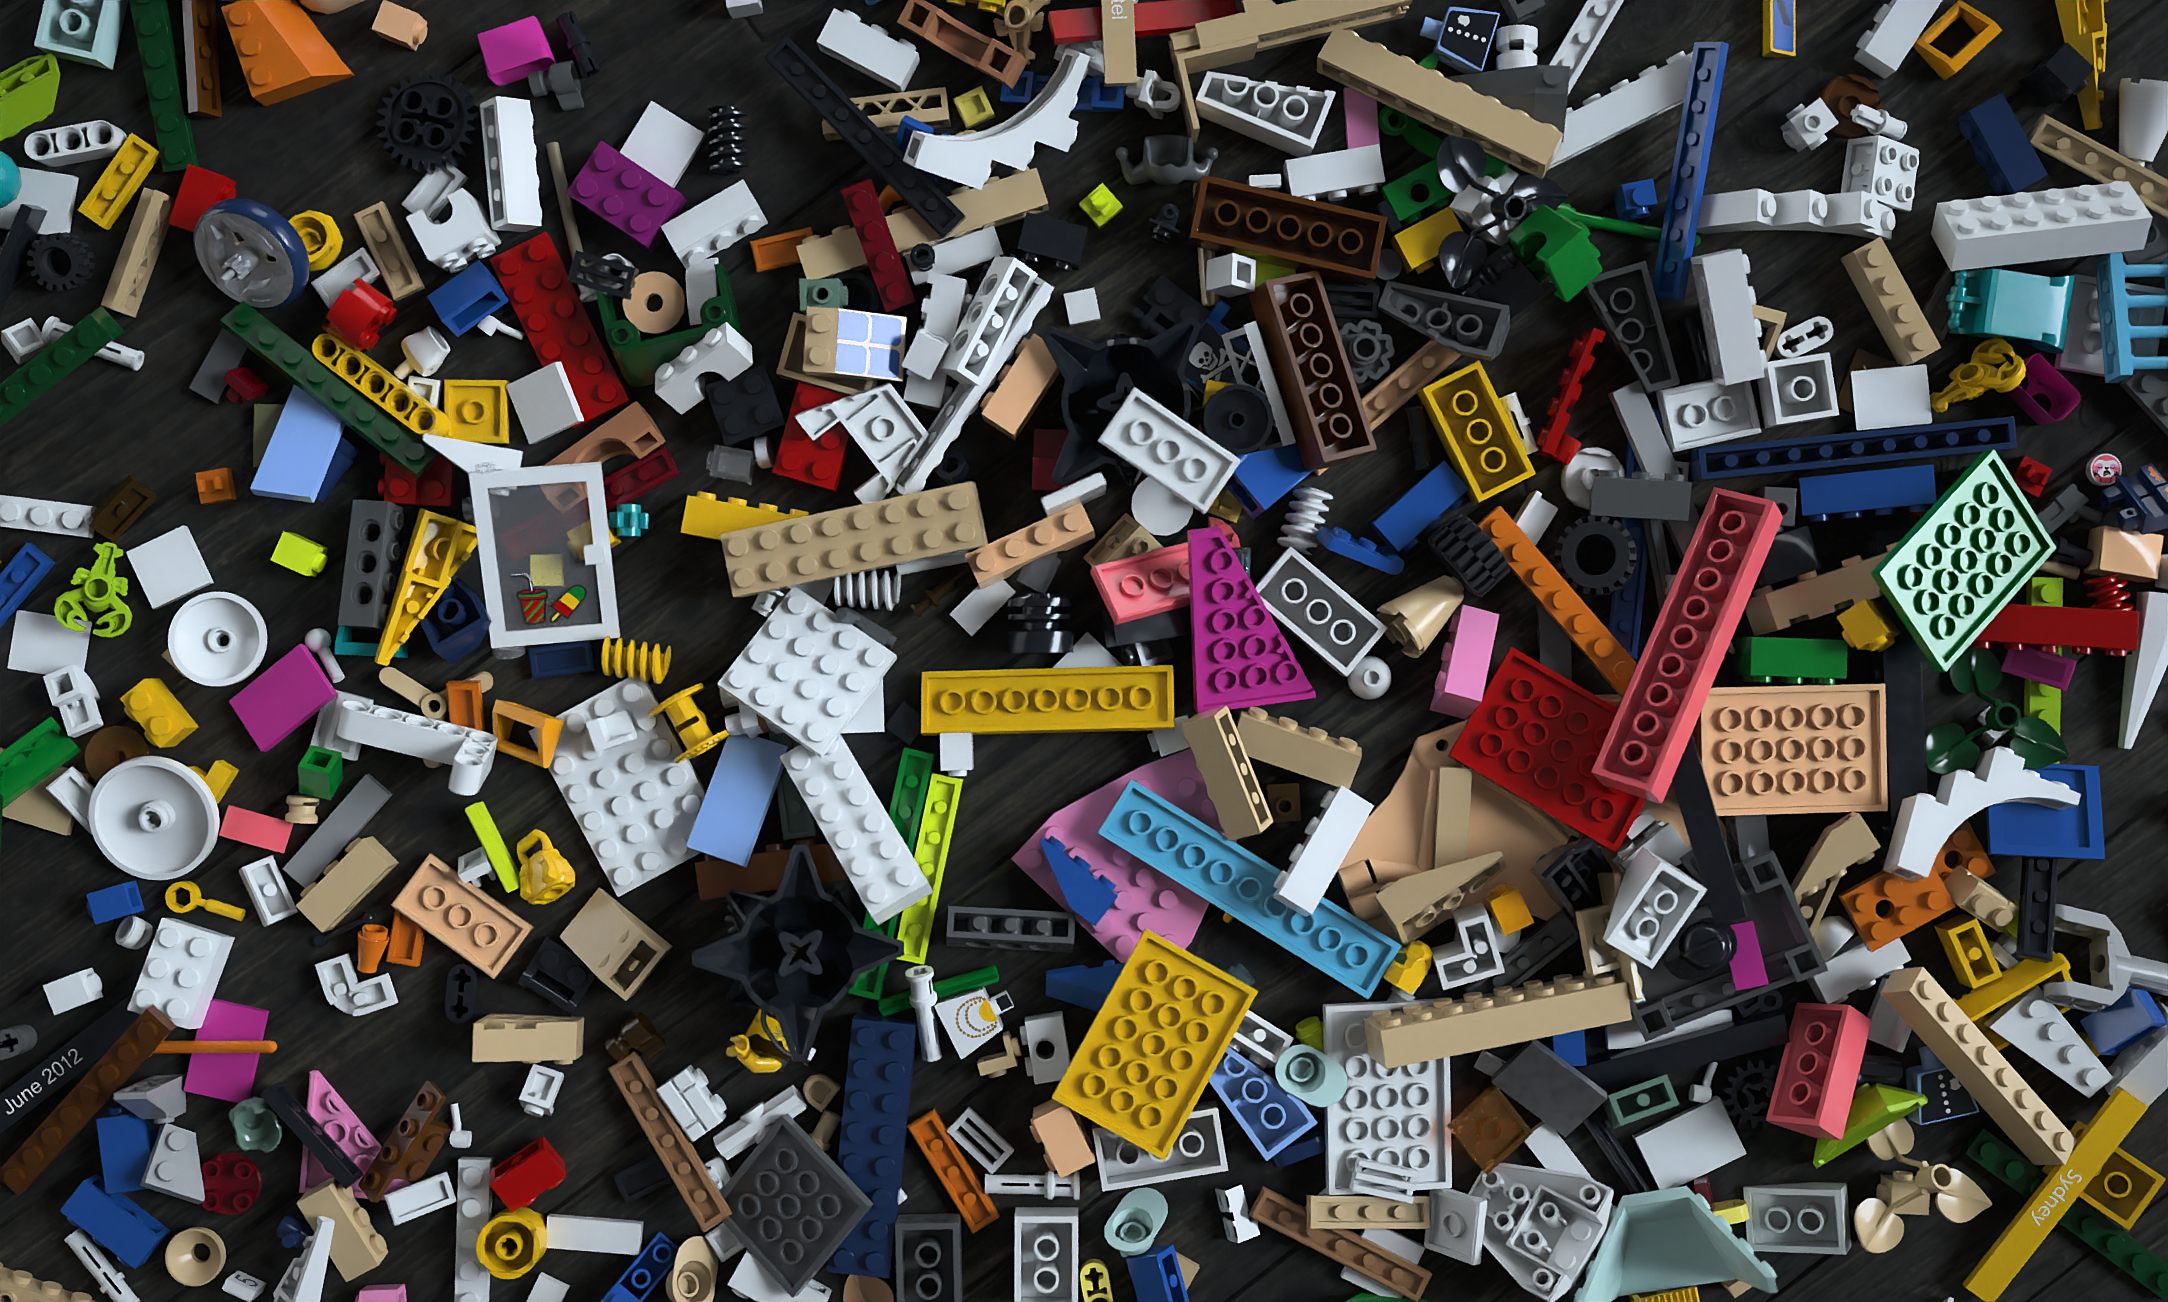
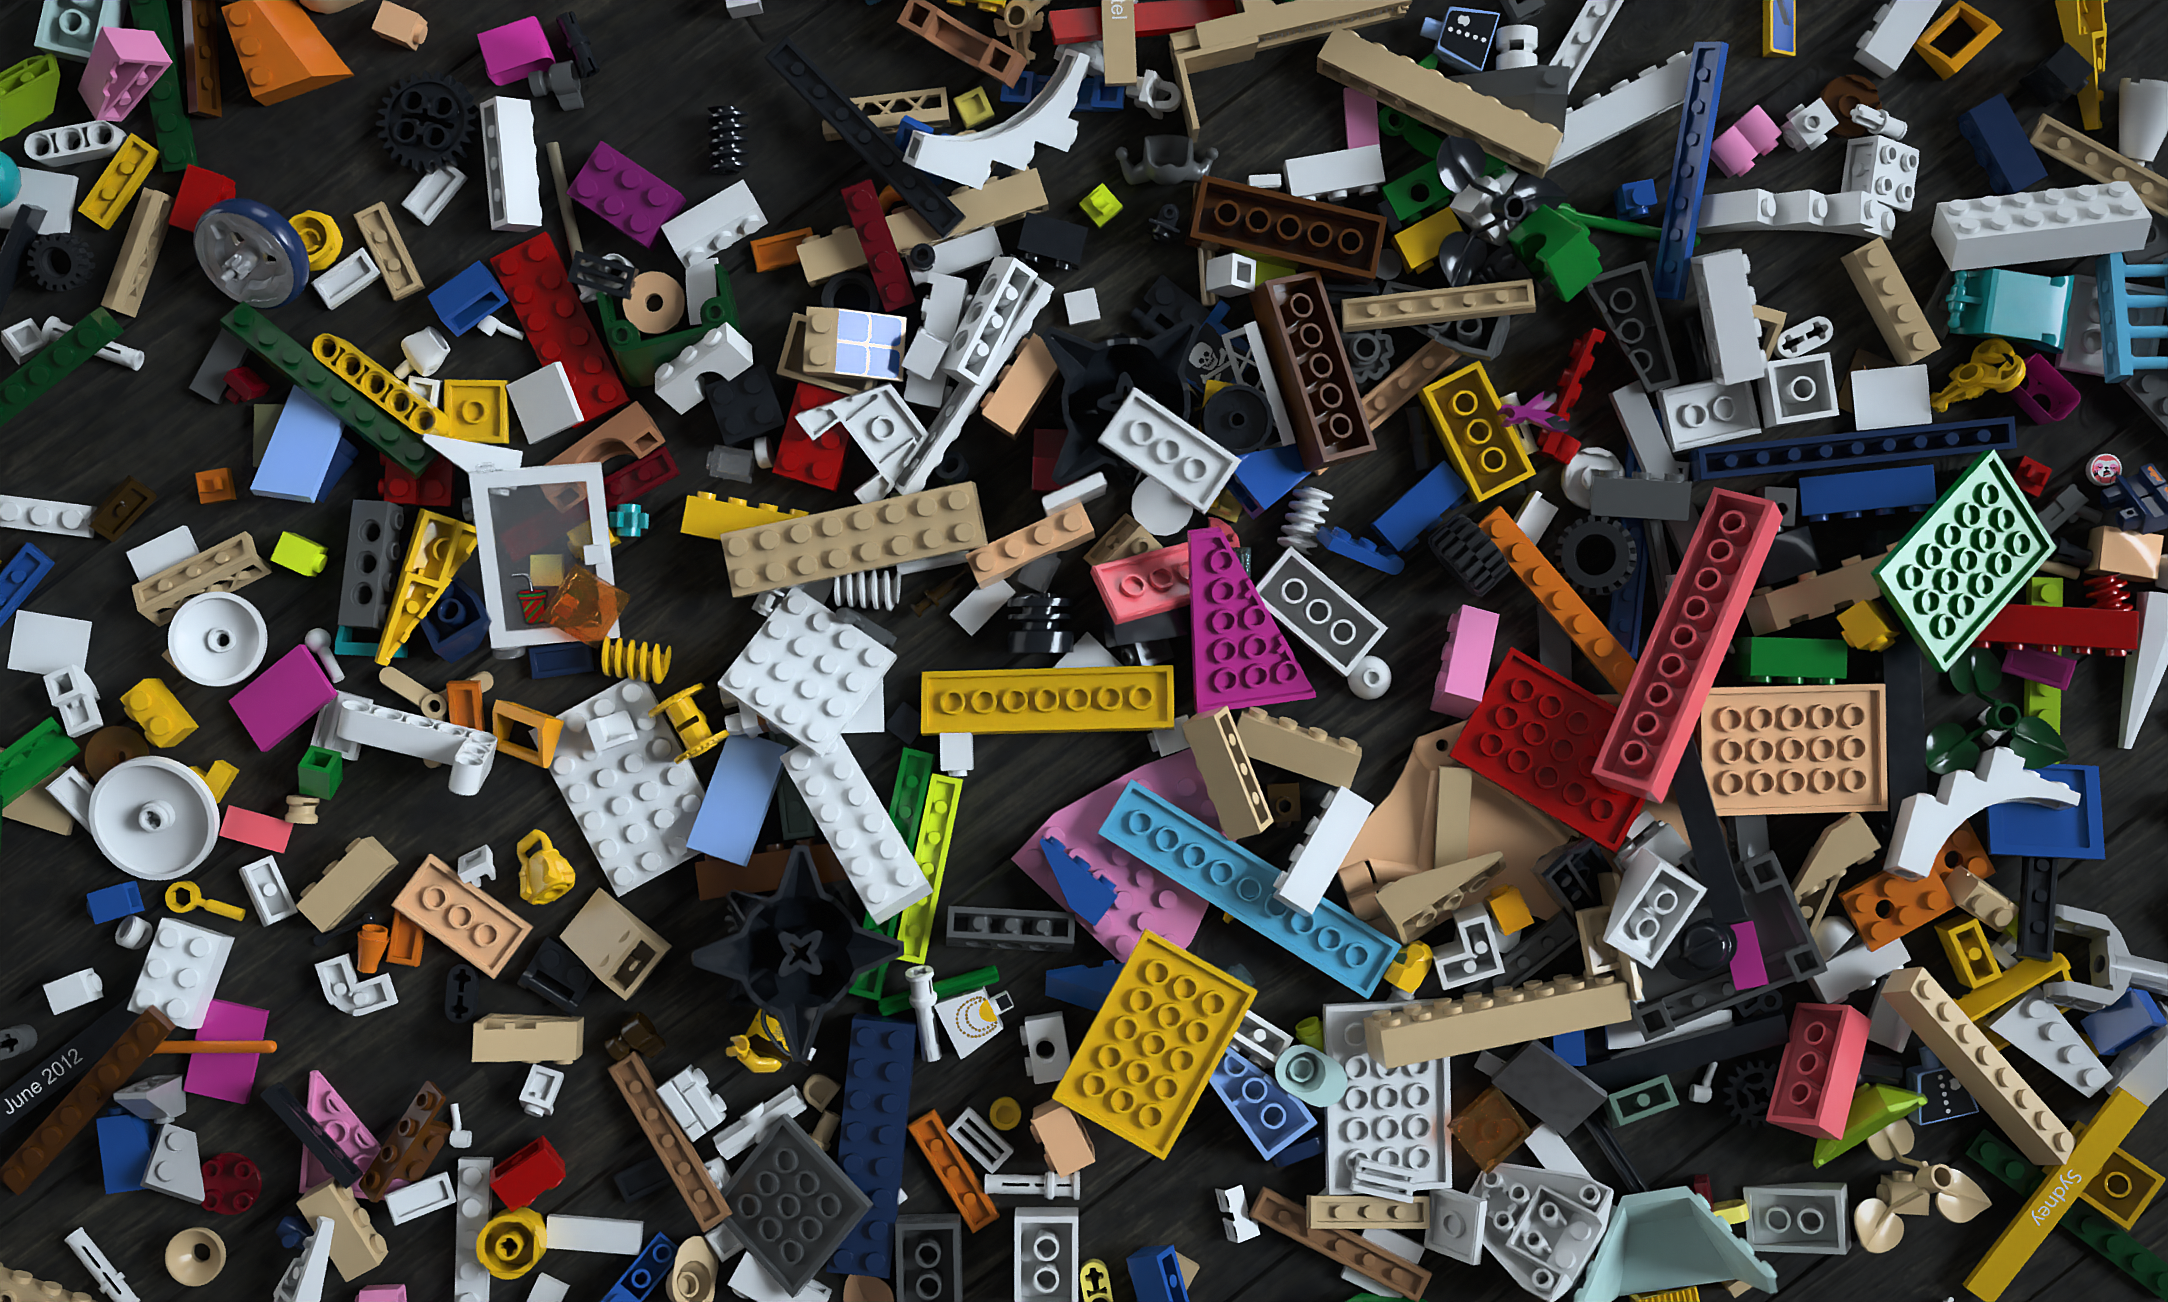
lime animal [53,542,133,637] -> none
blue brick [60,1174,171,1269] -> none
white tile [222,1270,266,1302] -> none
sand green hair [229,1096,283,1153] -> none
light grey tile [283,774,393,888] -> none
red brick [322,278,398,351] -> none
white piece [406,188,501,273] -> none
neon yellow tile [465,802,520,893] -> none
white tile [620,101,706,188] -> none
sand green brick [799,278,848,315] -> none
white brick [816,8,920,92] -> none
tan bracket [977,1031,1022,1078] -> none
white brick [1092,1100,1228,1192] -> none
light aqua piece [1104,1187,1168,1258] -> none
white wedge [1194,71,1336,158] -> none
tan cone [1376,575,1464,658] -> none
white tile [1633,1095,1747,1190] -> none
none -> bright pink wedge [78,27,173,122]
none -> tan fence [132,531,272,627]
none -> clear orange plate [541,563,631,650]
none -> yellow tile [990,1097,1021,1130]
none -> tan tile [1341,279,1536,332]
none -> magenta piece [1496,391,1570,432]
none -> bright pink brick [1709,104,1782,178]

